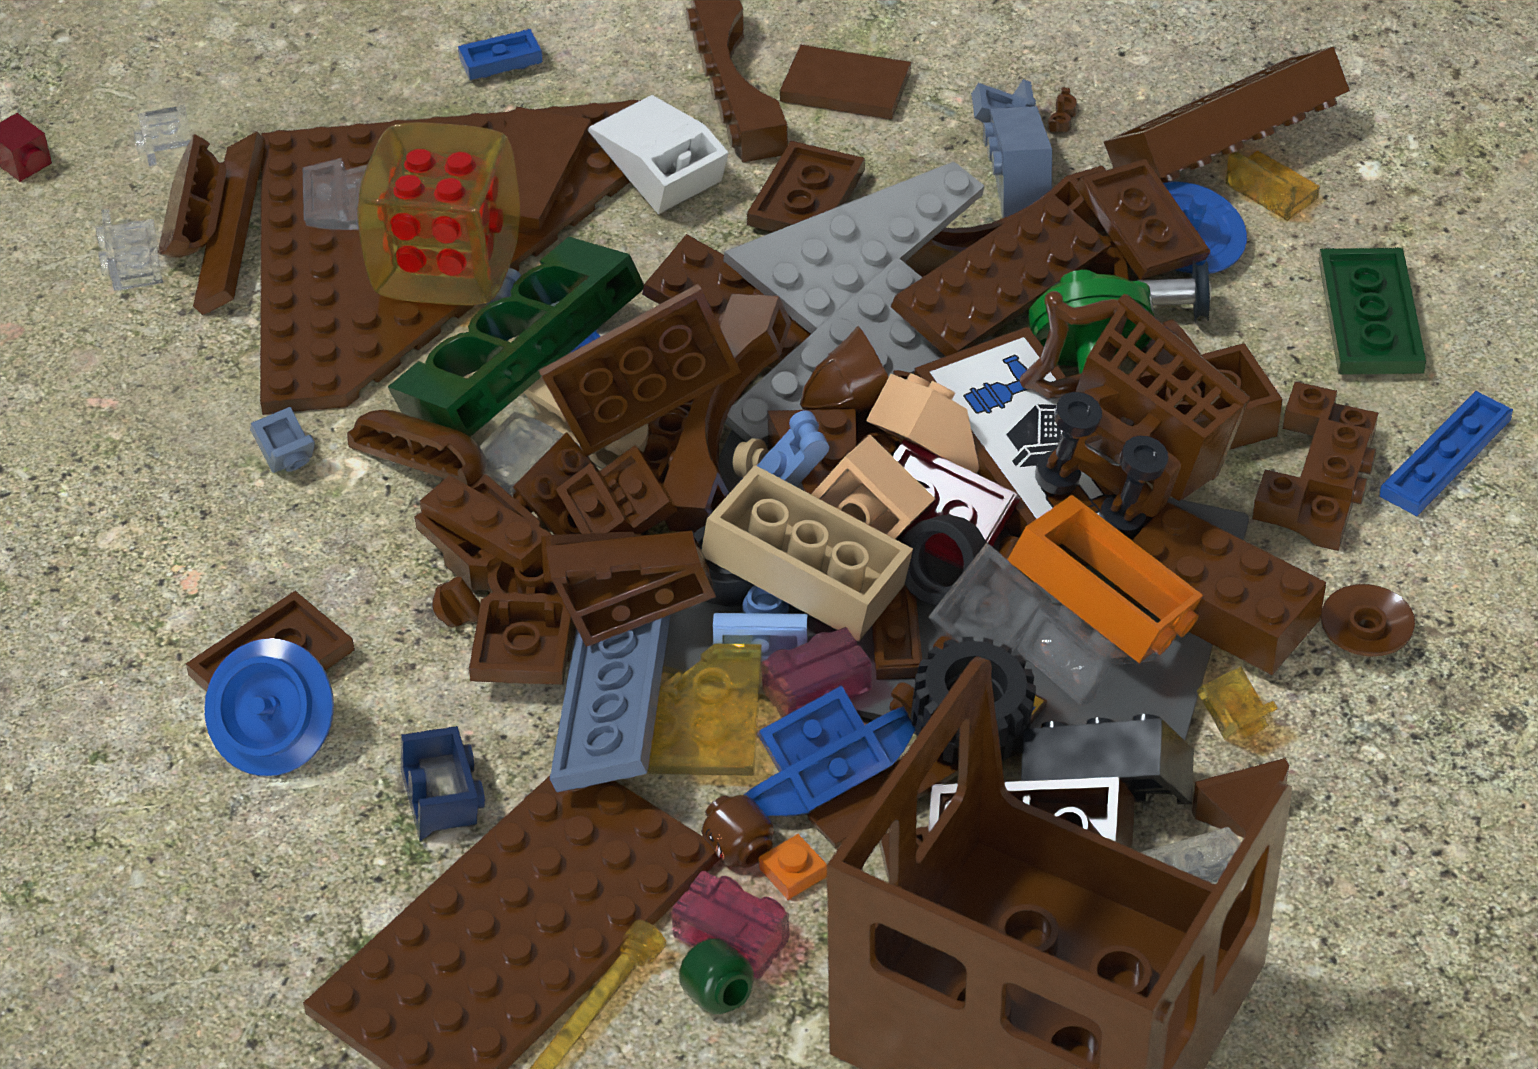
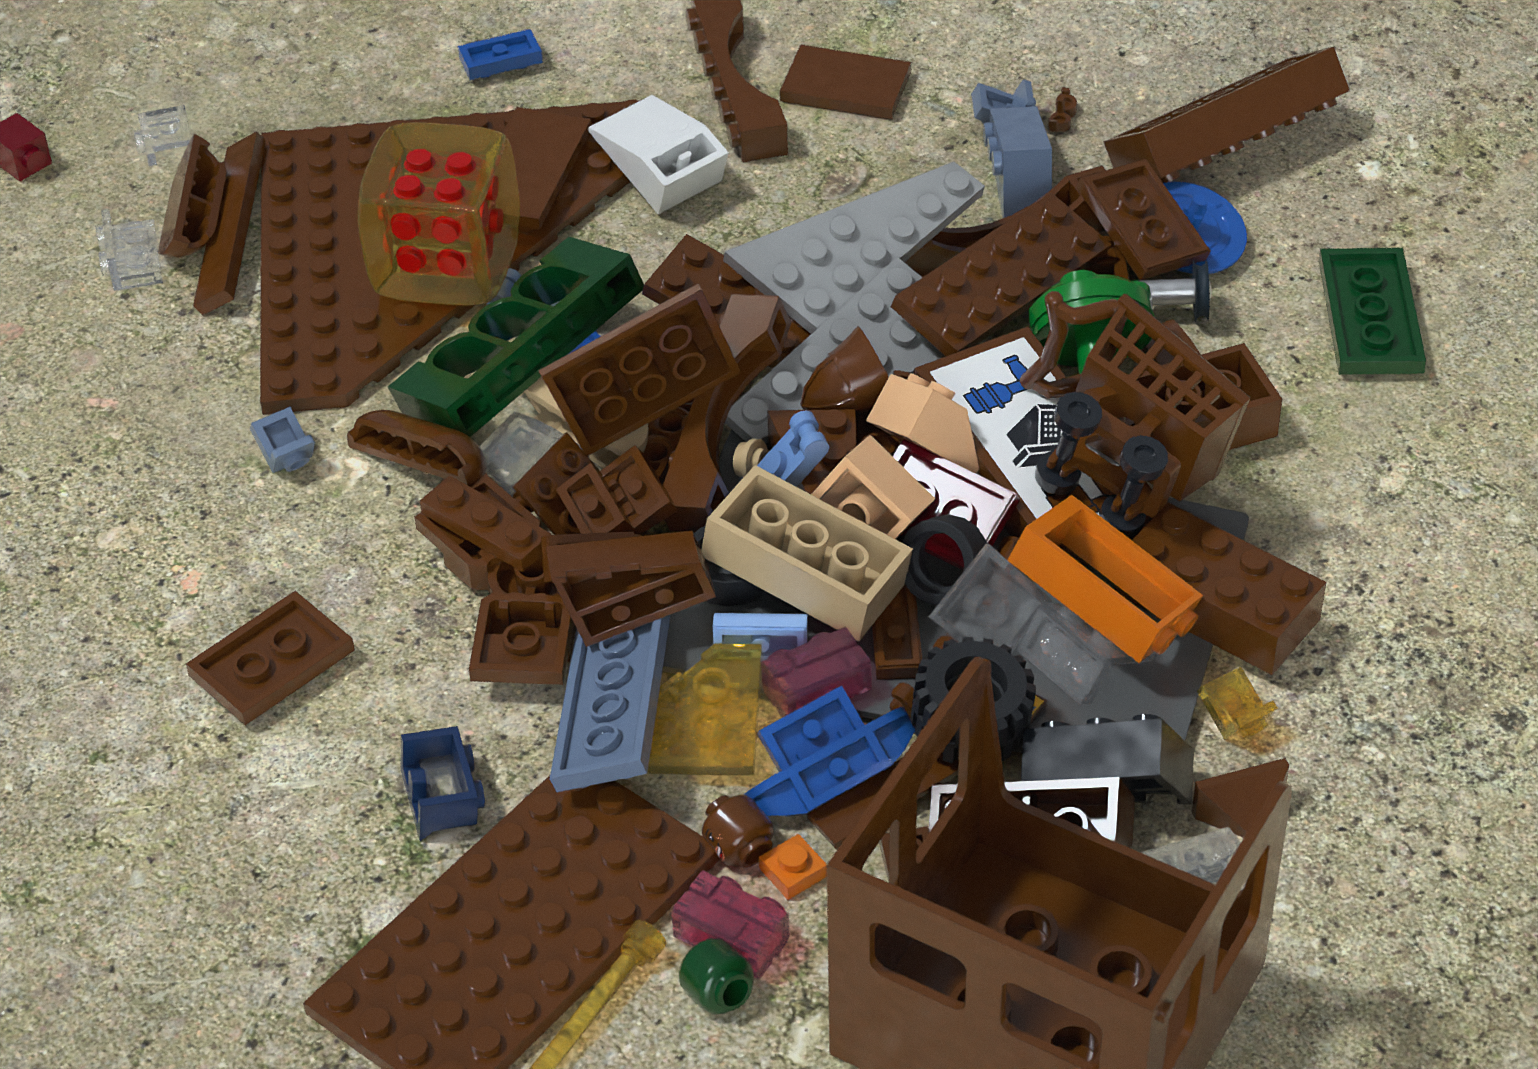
blue piece [204,639,334,776] -> none
clear slope [303,158,392,230] -> none
reddish brown plate [432,576,480,628] -> none
medium blue plate [743,586,789,614] -> none
reddish brown plate [747,140,865,232] -> none
clear yellow bracket [1225,150,1320,221] -> none
reddish brown bracket [1252,382,1379,551] -> none
reddish brown dish [1321,584,1415,657] -> none
blue tile [1379,391,1513,517] -> none

